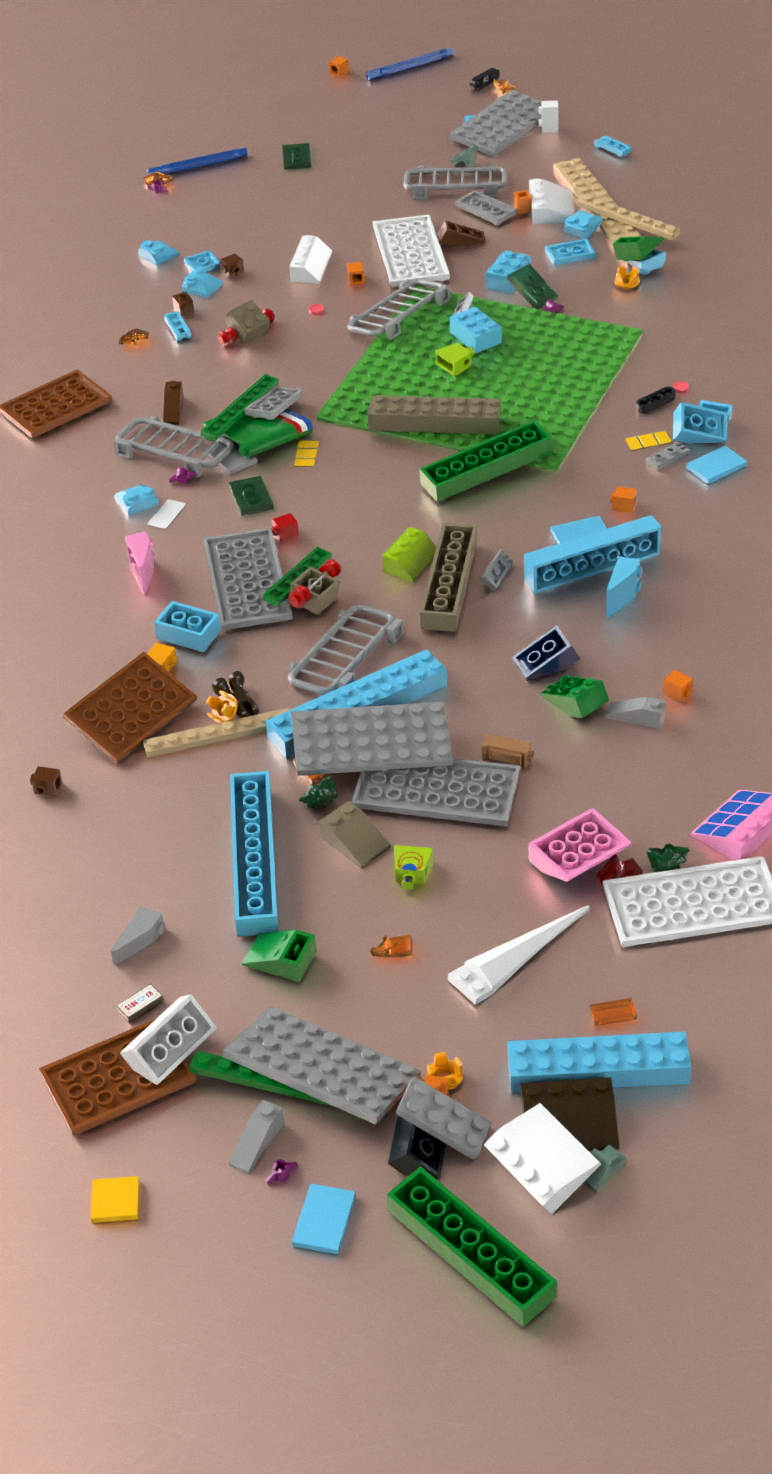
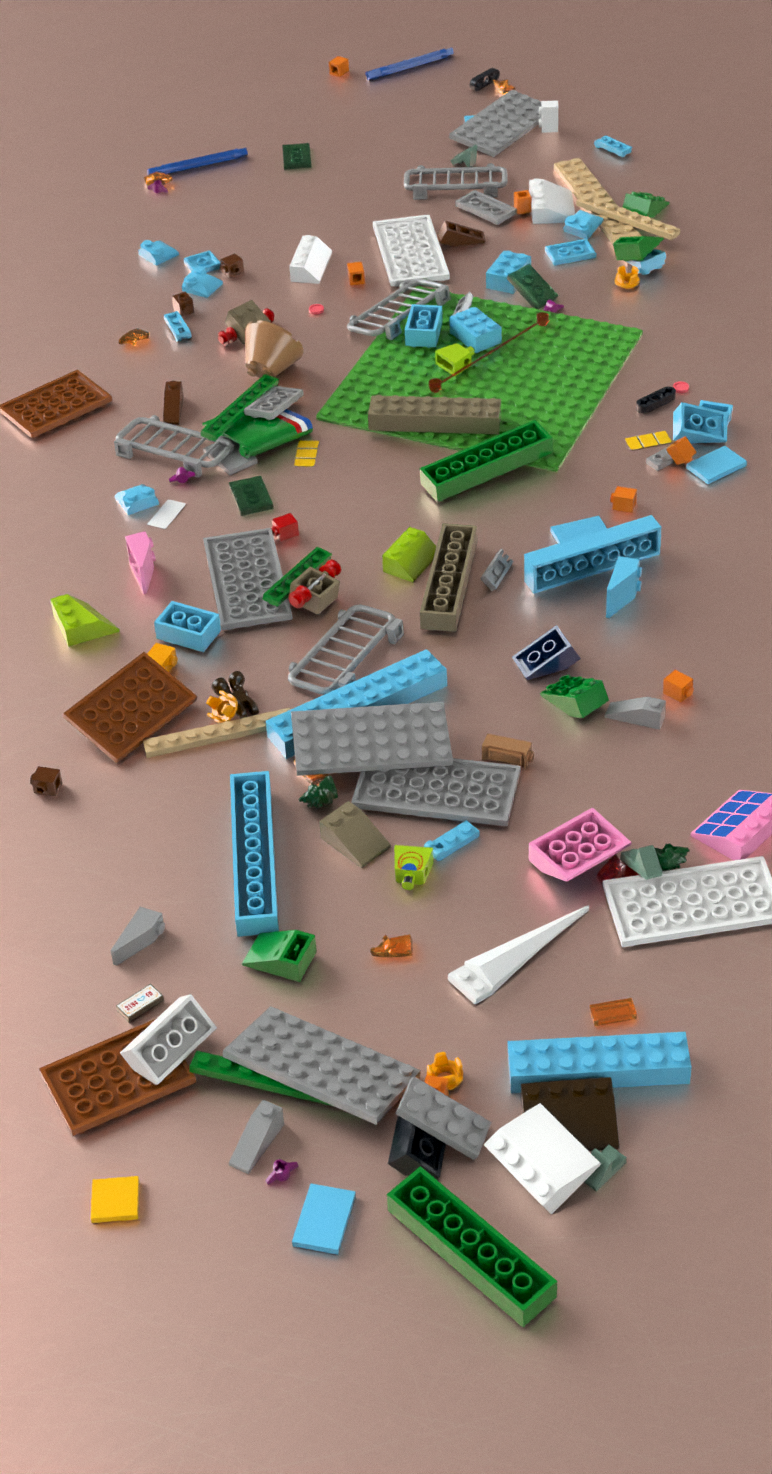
none -> lime wedge [50,594,120,647]
none -> medium nougat cone [245,320,304,378]
none -> medium azure brick [405,304,443,348]
none -> medium azure plate [424,820,480,861]
none -> clear red piece [429,312,549,393]
none -> sand green slope [620,845,662,880]
none -> green slope [622,191,670,218]
none -> orange brick [666,436,697,465]

